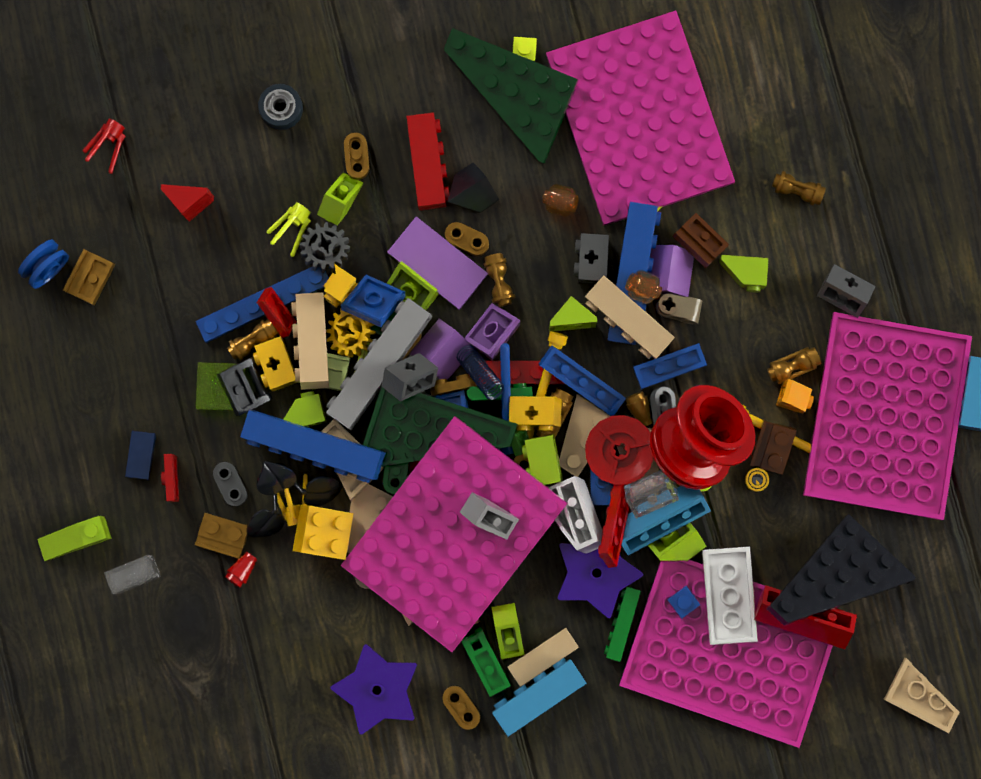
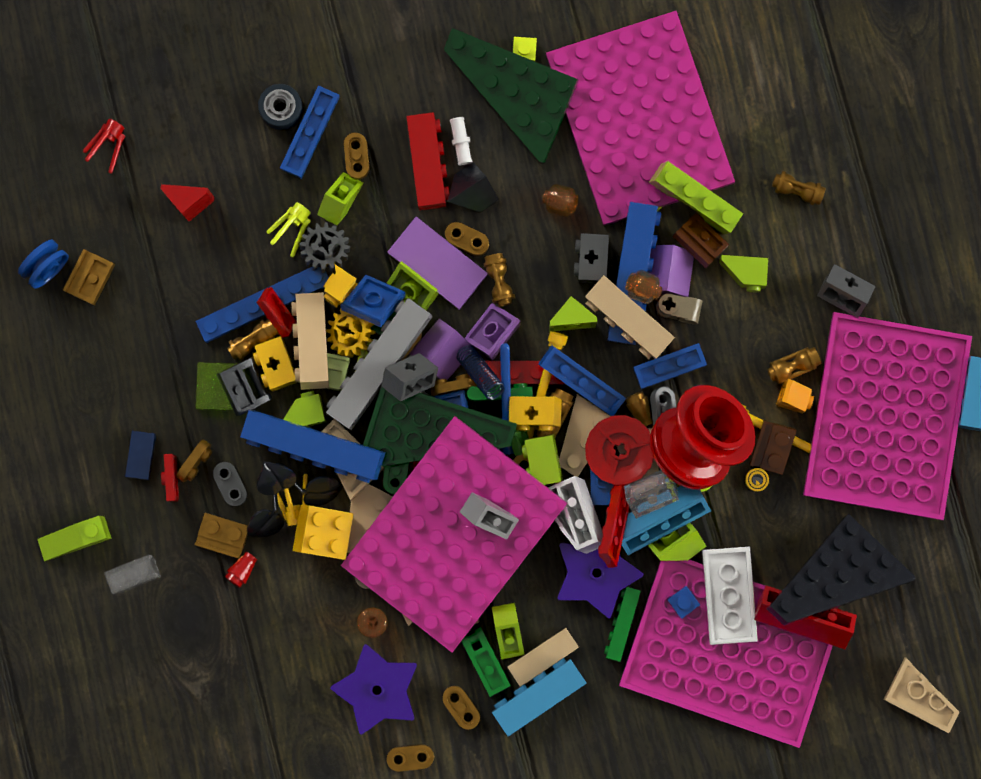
none -> pearl gold plate [176,439,212,482]
none -> blue plate [280,85,340,179]
none -> clear orange head [357,607,388,638]
none -> pearl gold plate [387,744,434,771]
none -> white pin [450,117,473,165]
none -> lime arch [649,161,743,235]

